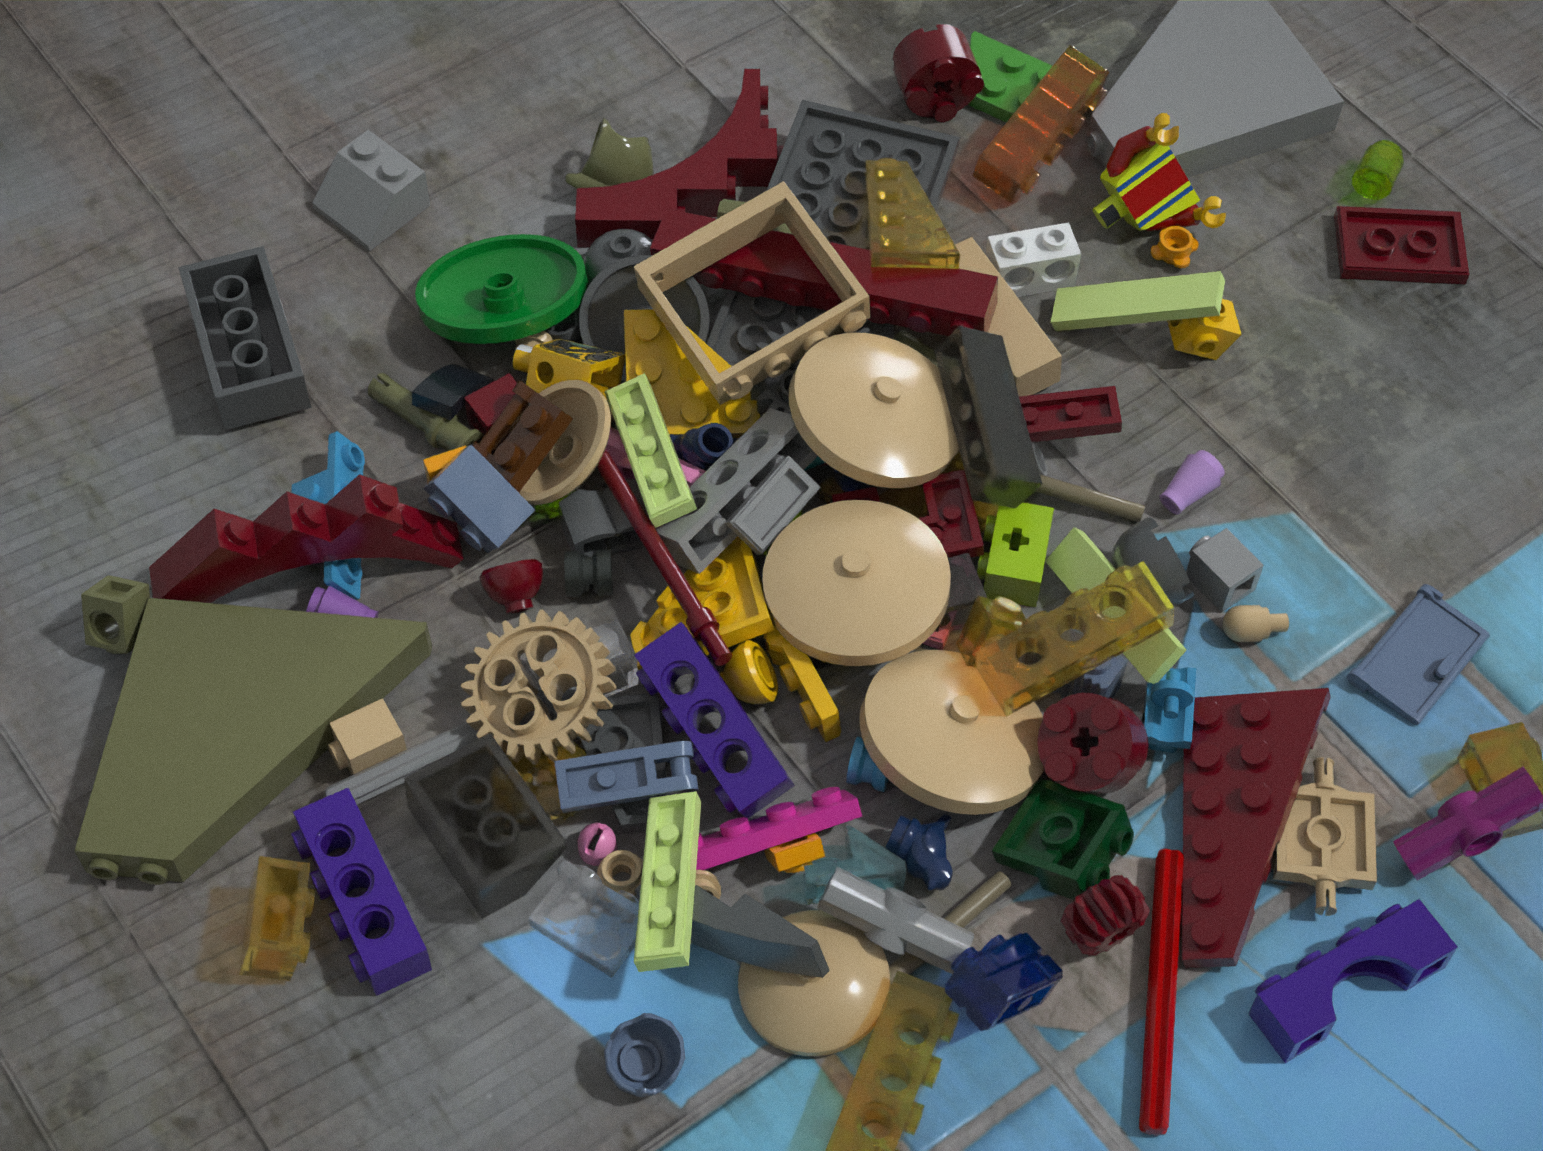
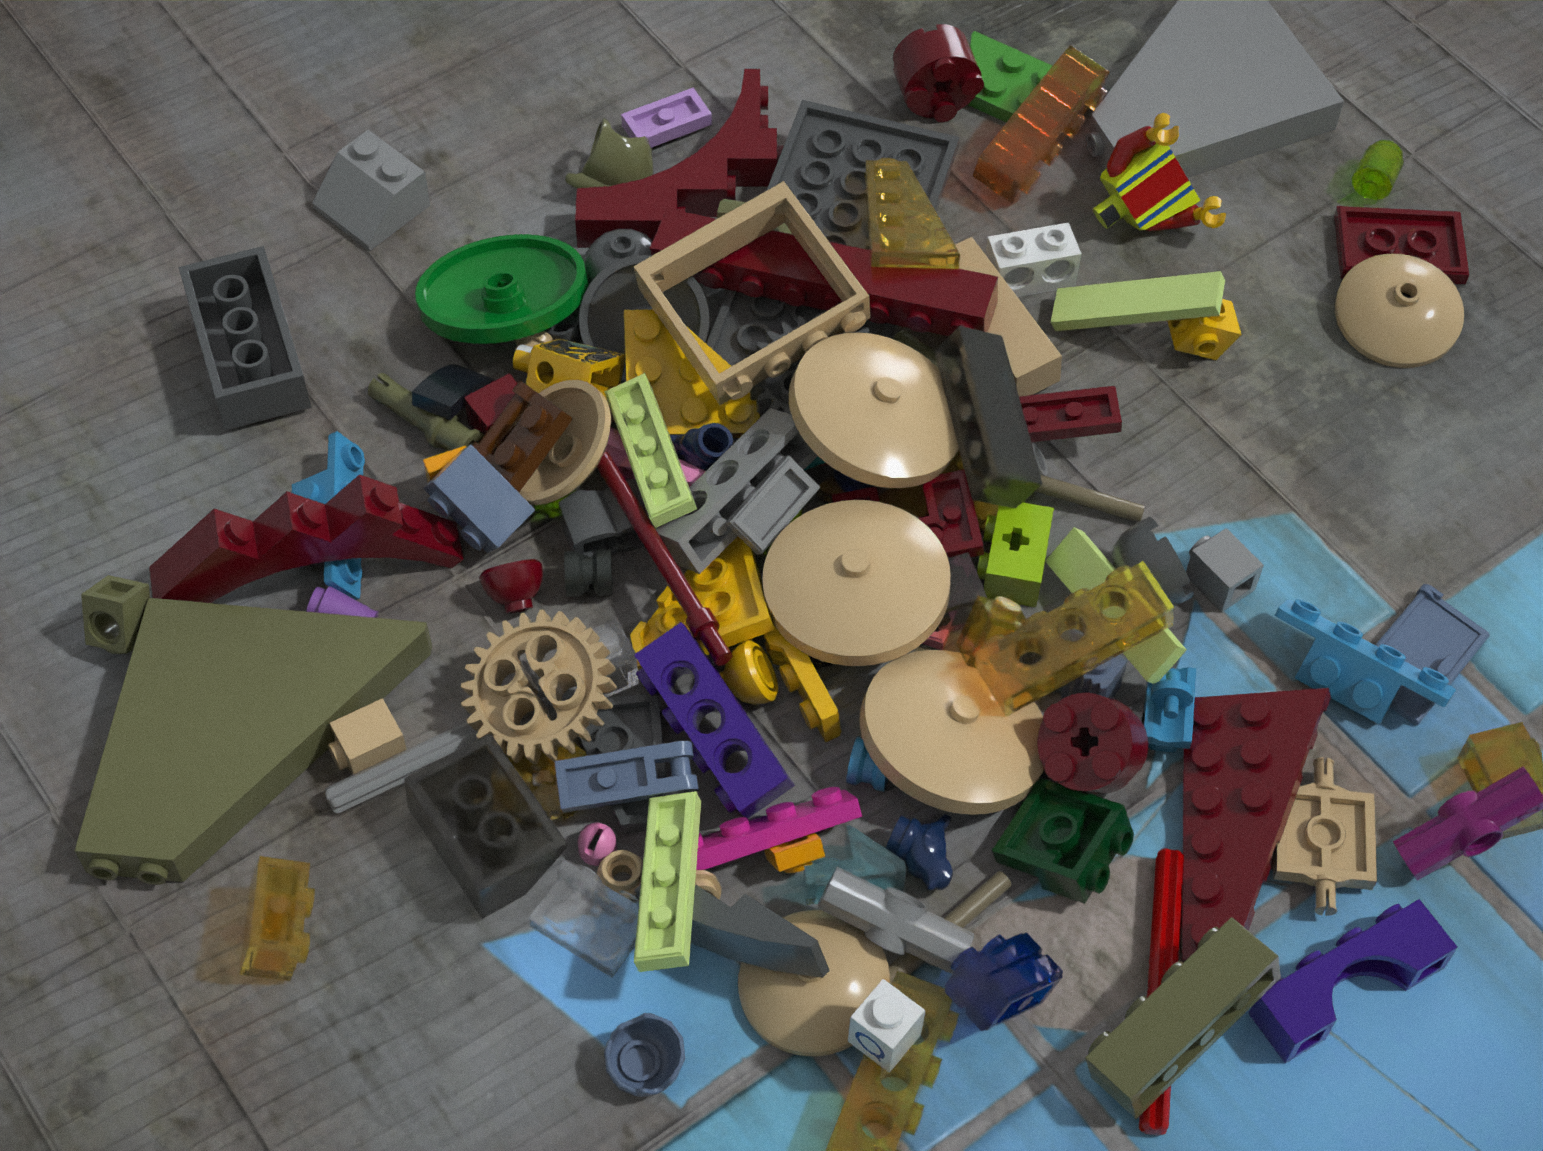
dark purple brick [291,788,432,996] -> none
dark red gear [1060,875,1150,956] -> none
light orange plate [1150,226,1199,268] -> none
lavender cone [1160,450,1225,515] -> none
tan cylinder [1222,605,1289,642] -> none
none -> lavender plate [621,88,712,148]
none -> white brick [848,979,925,1073]
none -> olive brick [1085,917,1281,1119]
none -> dark azure bracket [1275,599,1456,724]
none -> tan dish [1335,254,1464,368]

